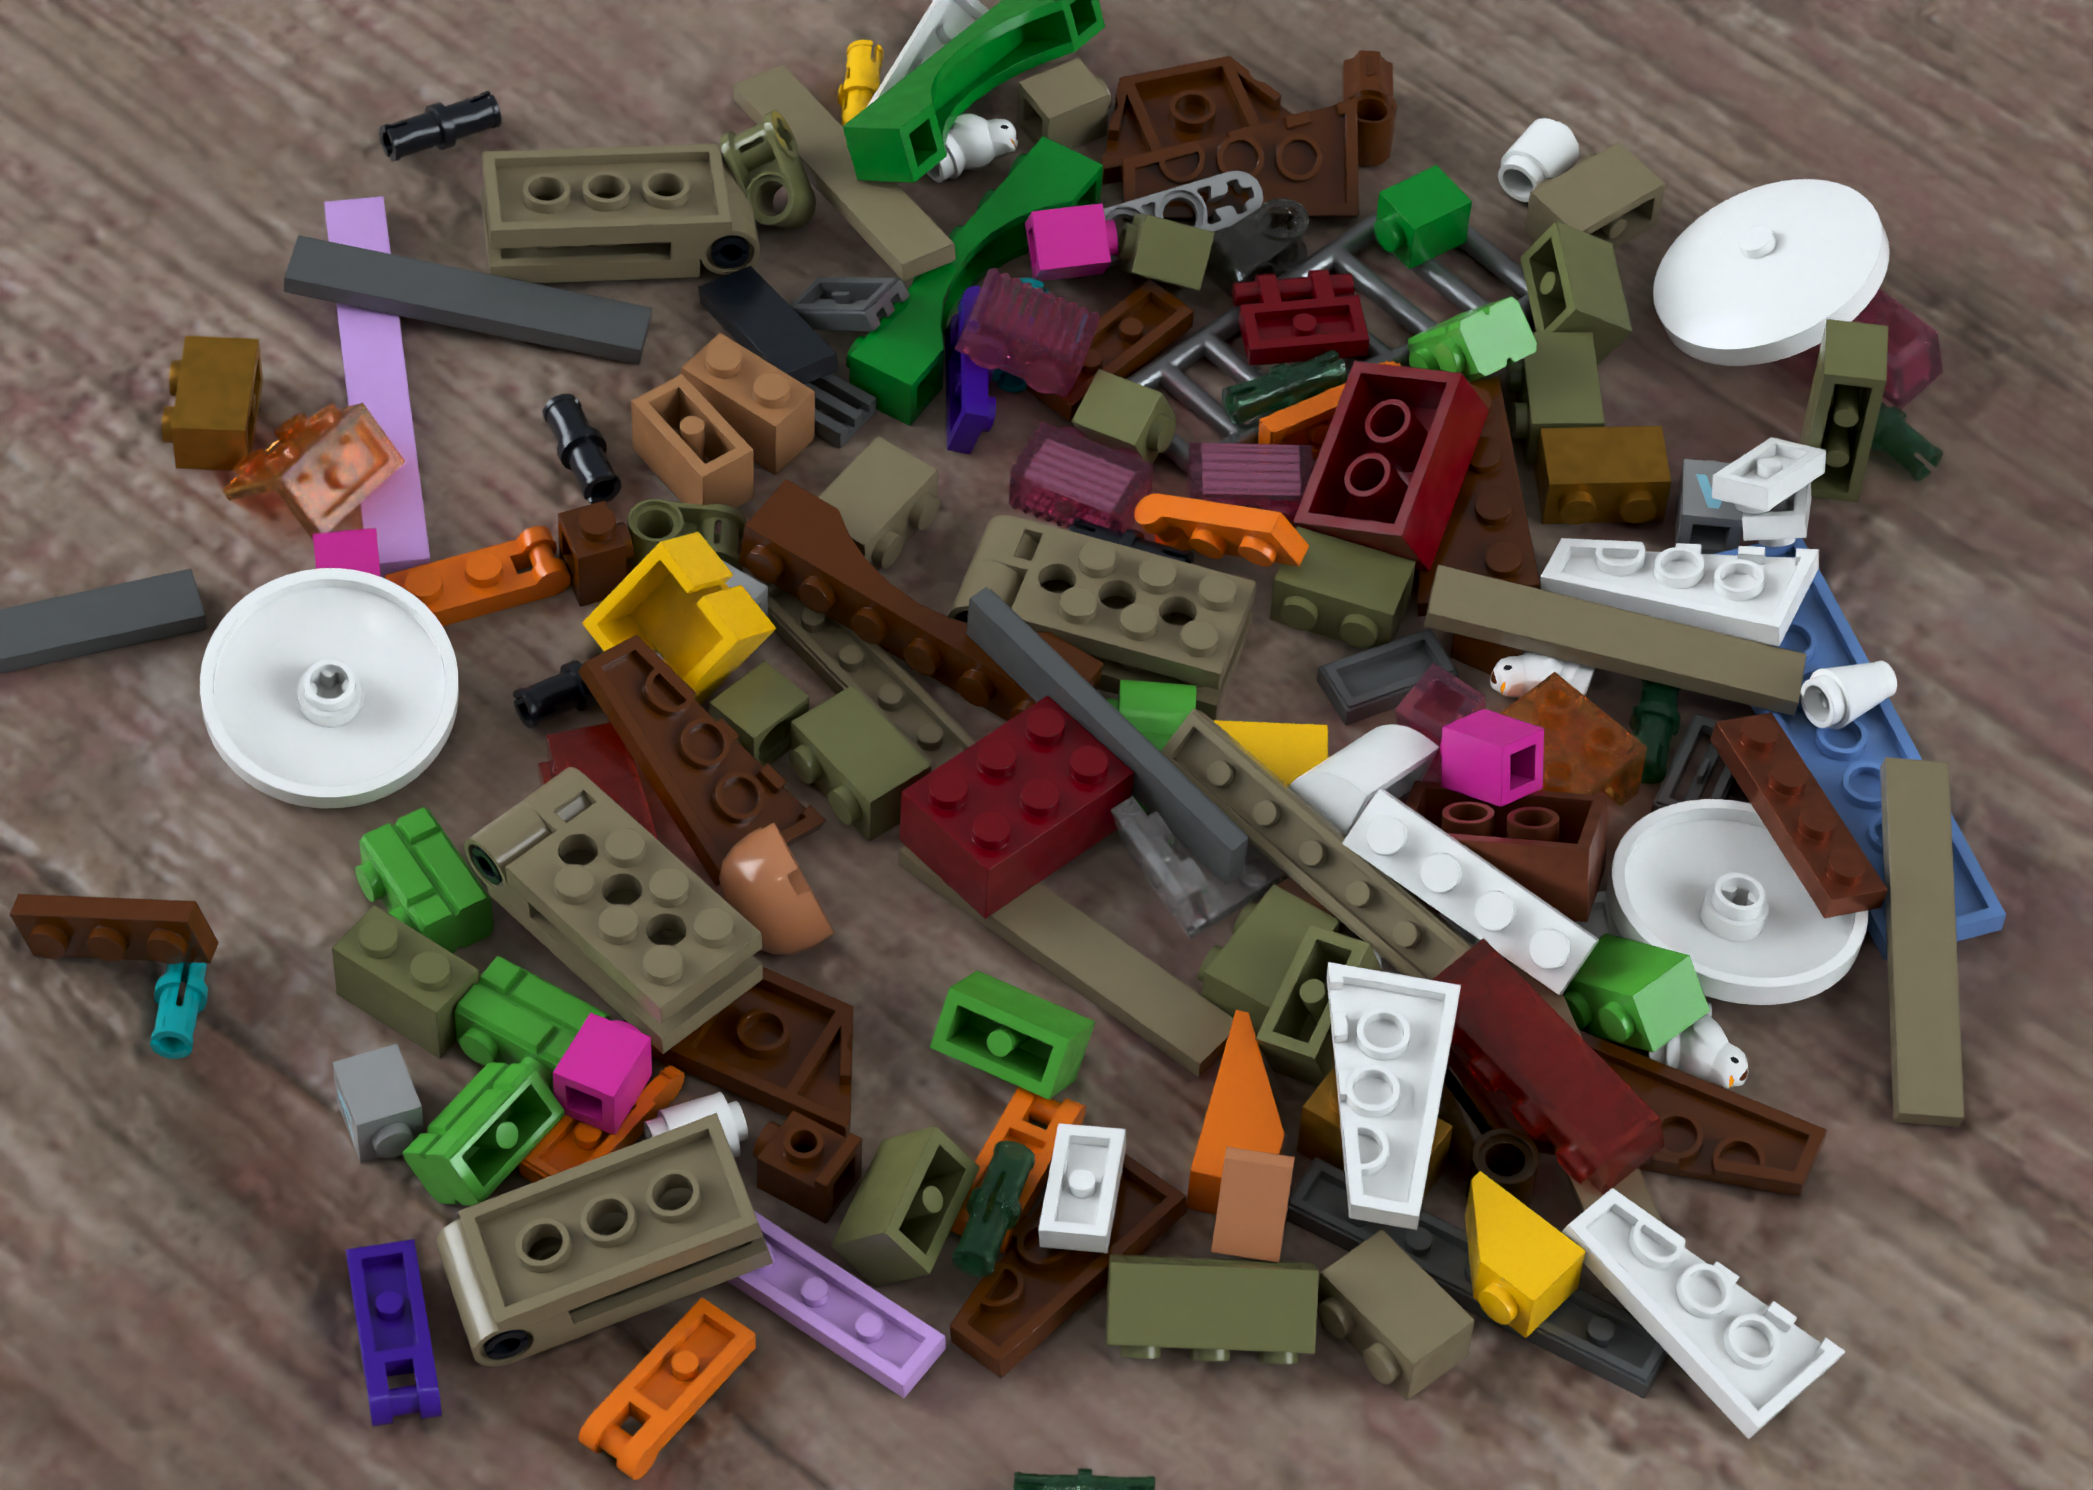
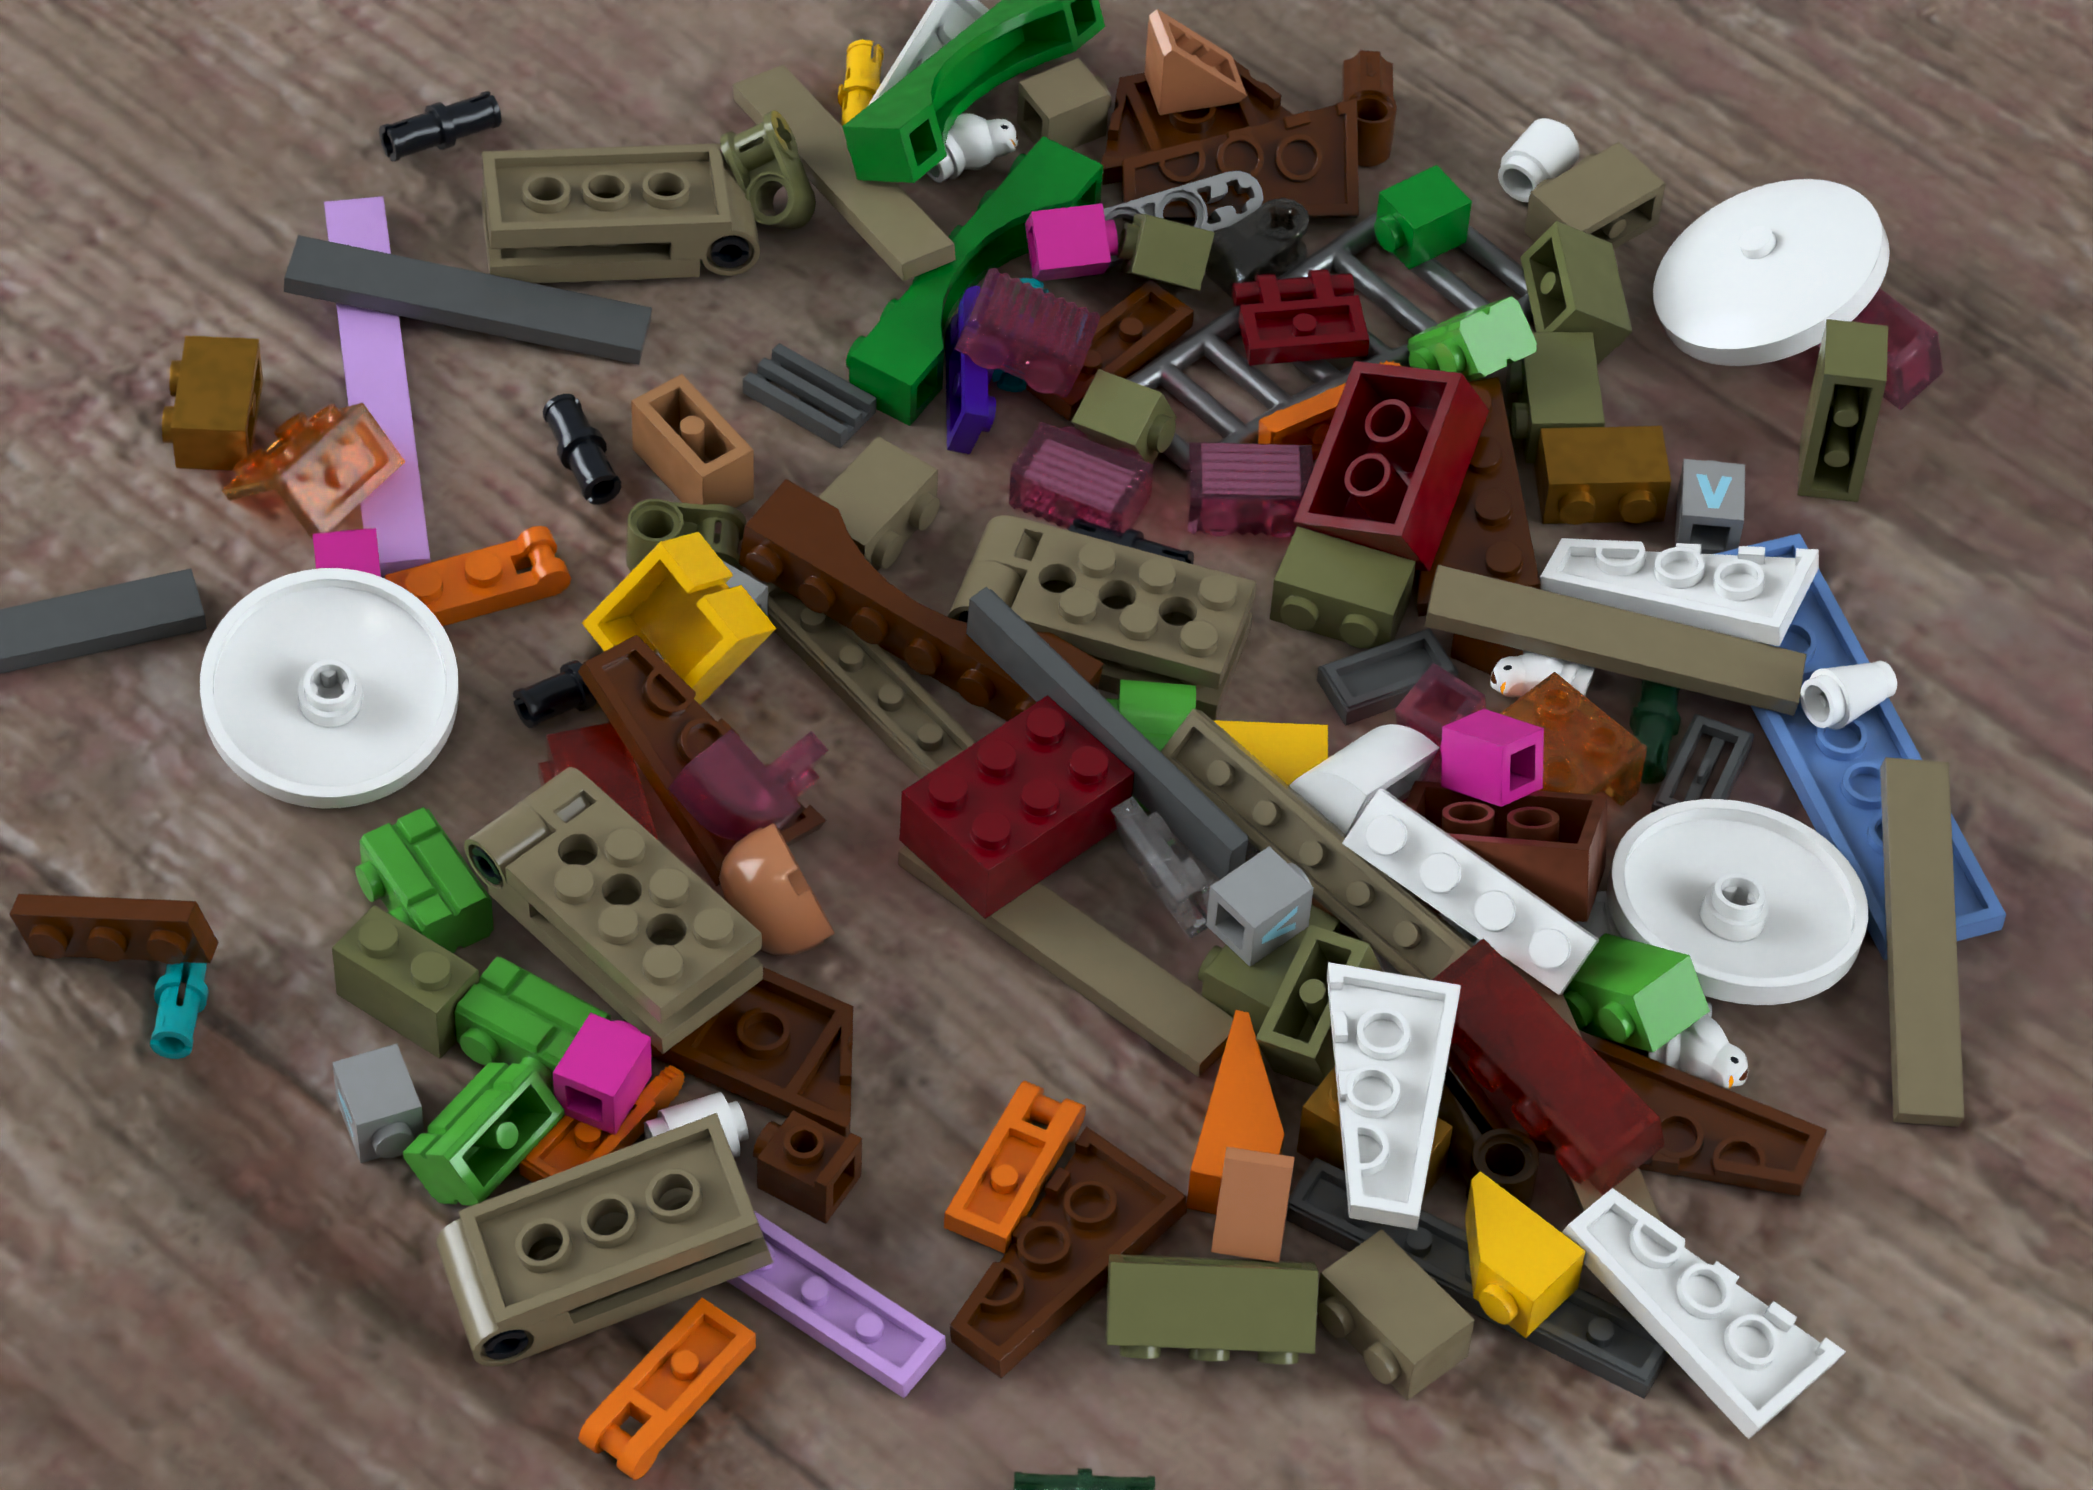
dark purple plate [346,1239,442,1427] -> none
reddish brown brick [558,501,634,607] -> none
medium nougat brick [681,333,815,475] -> none
black tile [698,266,838,384] -> none
olive brick [709,660,809,767] -> none
olive brick [789,685,932,842] -> none
dark grey tile [790,277,910,331] -> none
olive brick [831,1125,980,1287] -> none
bright green brick [930,970,1096,1100] -> none
clear green pin [952,1140,1036,1277] -> none
white plate [1038,1123,1127,1253] -> none
orange plate [1134,493,1309,567] -> none
clear green pin [1222,350,1347,425] -> none
copper plate [1710,712,1888,918] -> none
white plate [1712,437,1826,514] -> none
white plate [1742,483,1812,547] -> none
clear green pin [1871,402,1943,481] -> none
none -> clear pink brick [668,729,828,841]
none -> nougat slope [1144,9,1247,115]
none -> light grey brick [1206,846,1314,967]

